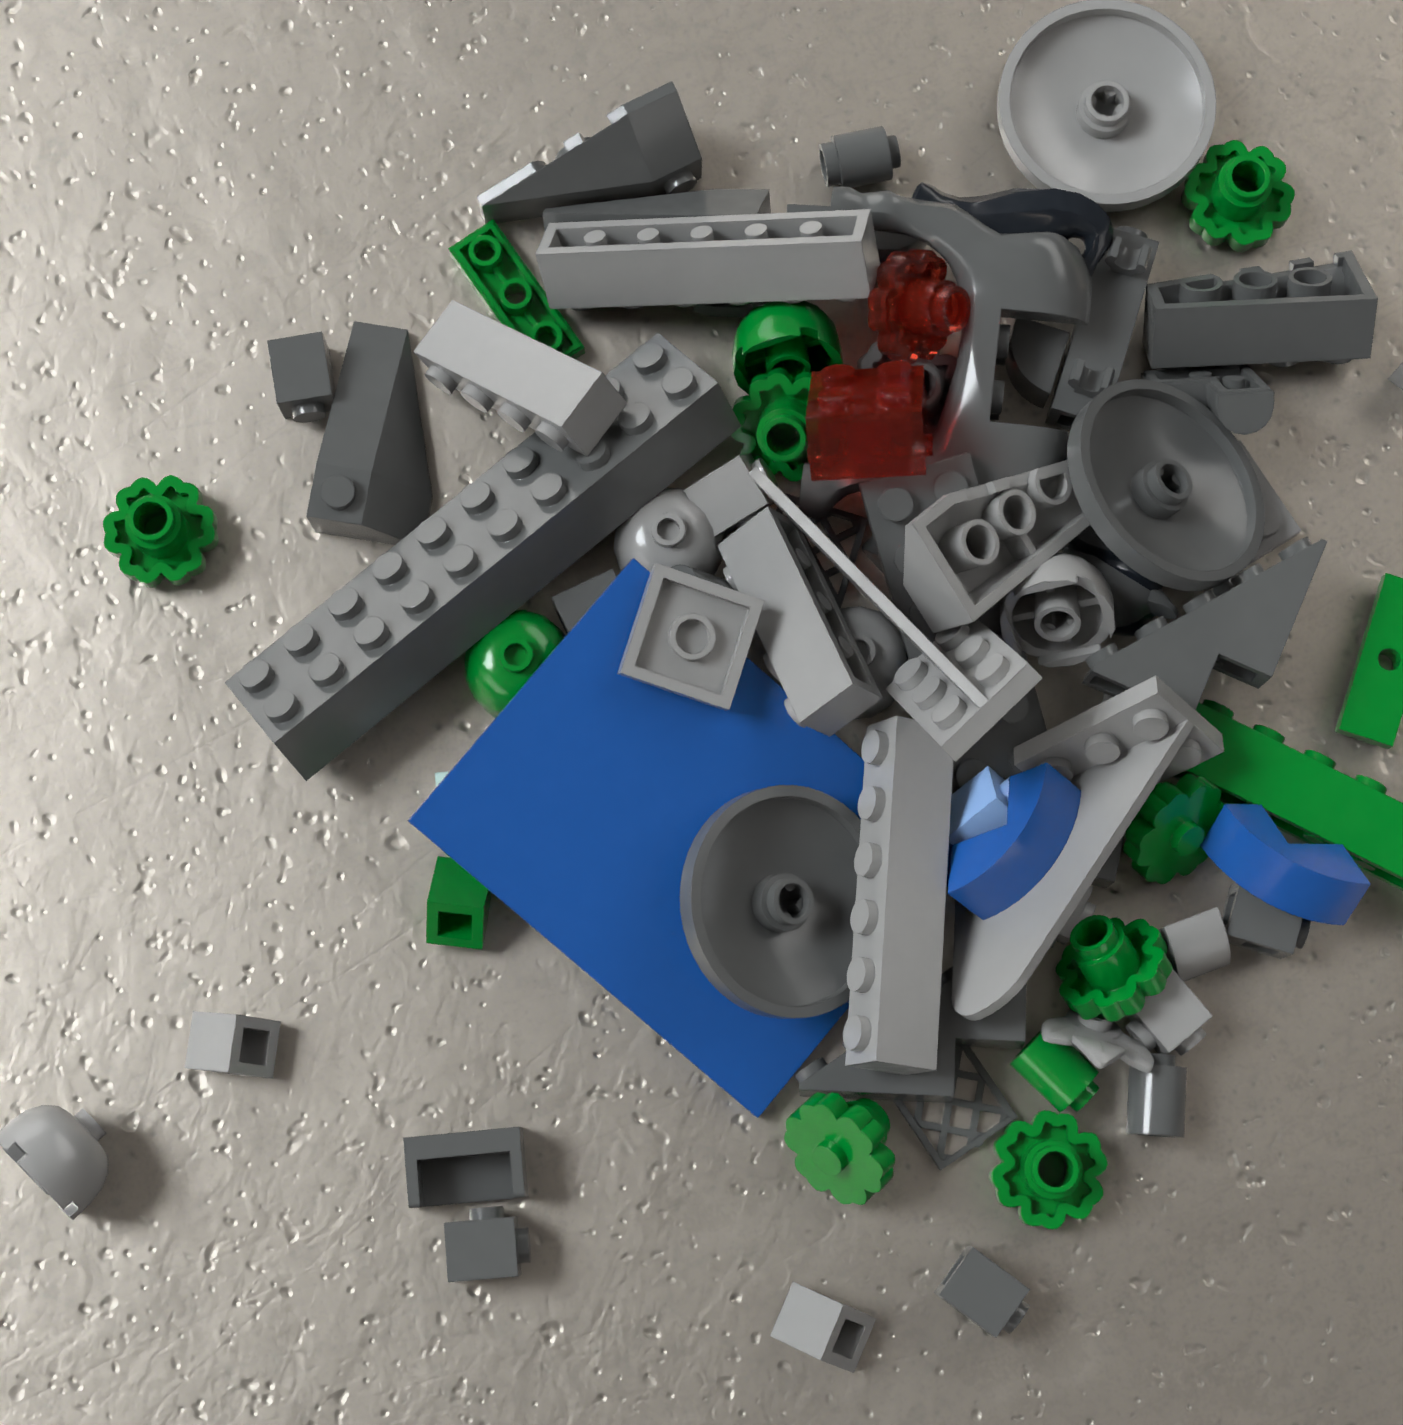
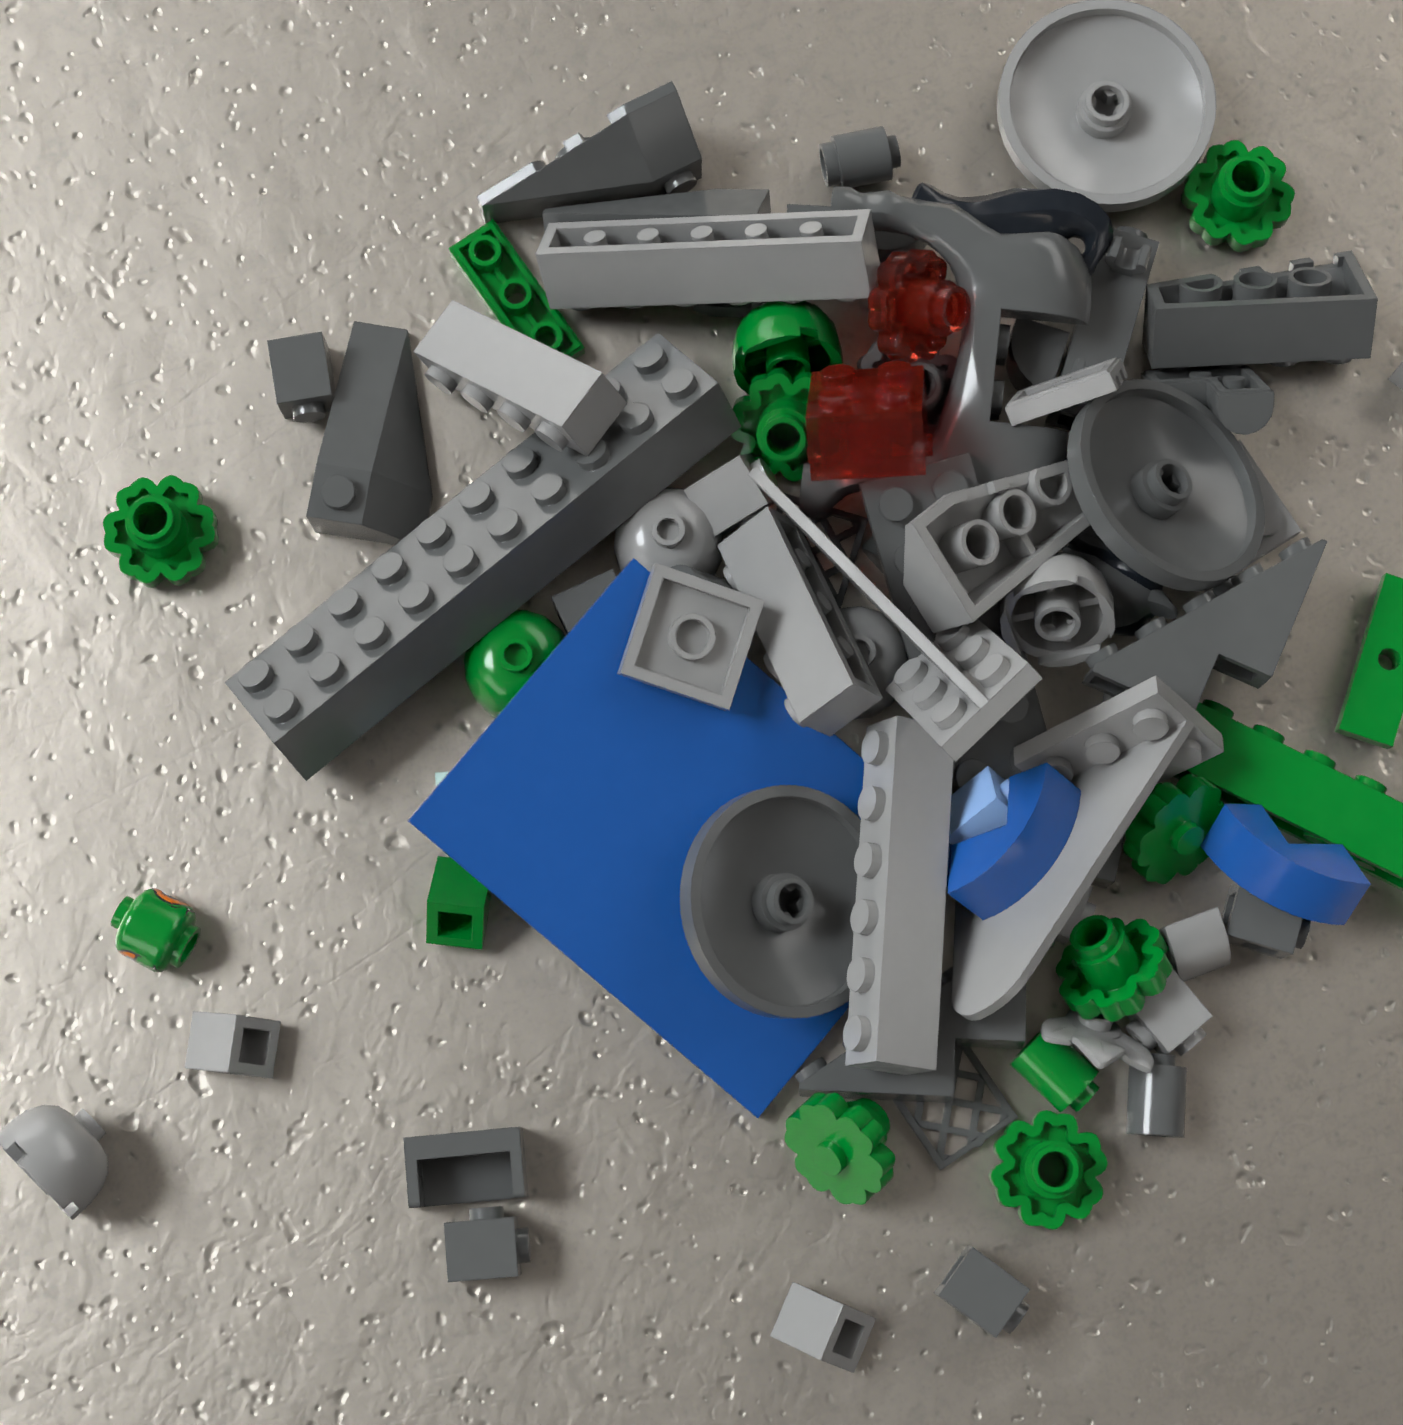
none -> green head [111,888,201,973]
none -> light grey tile [1005,357,1128,426]

